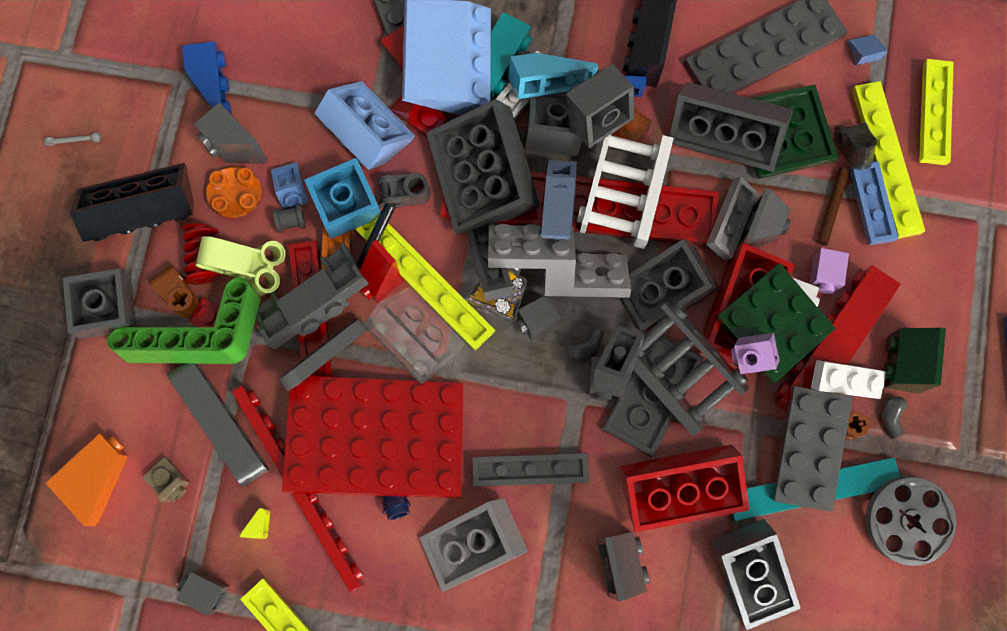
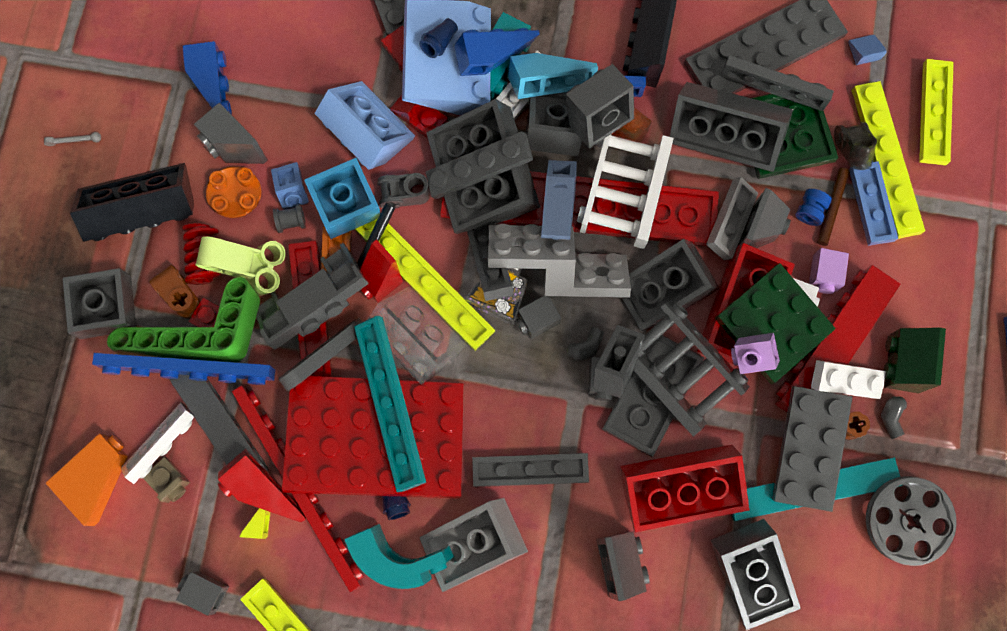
none -> blue plate [92,353,276,385]
none -> white plate [121,402,194,484]
none -> red slope [217,448,306,523]
none -> teal arch [344,524,454,589]
none -> teal tile [354,316,426,492]
none -> dark blue cone [419,18,458,58]
none -> dark grey plate [426,131,533,199]
none -> blue slope [454,28,540,76]
none -> dark grey plate [721,55,834,111]
none -> blue wheel [795,188,832,226]

